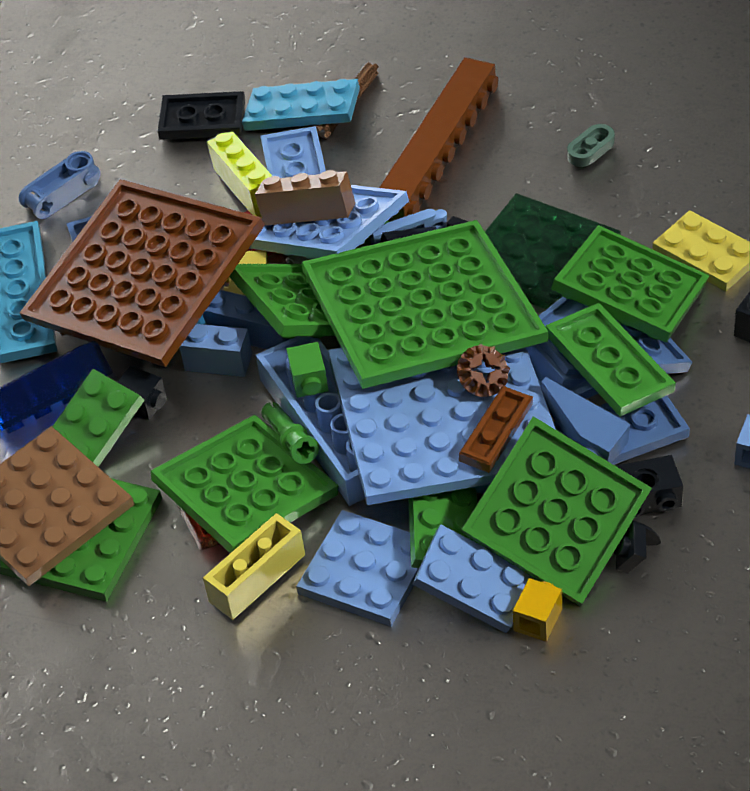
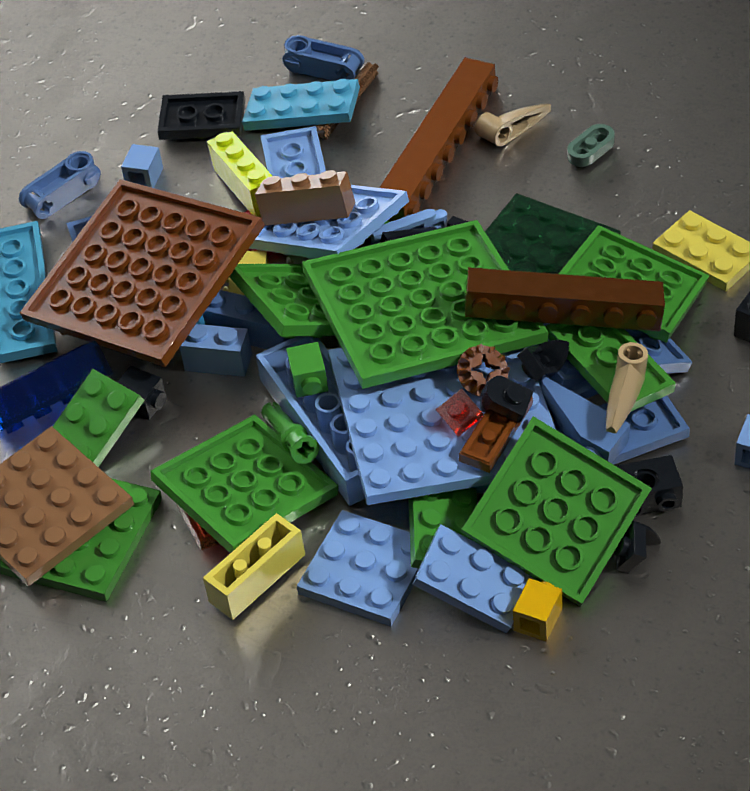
none -> light blue brick [121,144,163,188]
none -> medium blue piece [282,35,365,81]
none -> clear red plate [436,388,484,437]
none -> reddish brown brick [465,267,665,331]
none -> tan piece [475,104,551,147]
none -> black plate [480,376,533,423]
none -> black plate [517,340,569,382]
none -> tan piece [606,342,648,434]

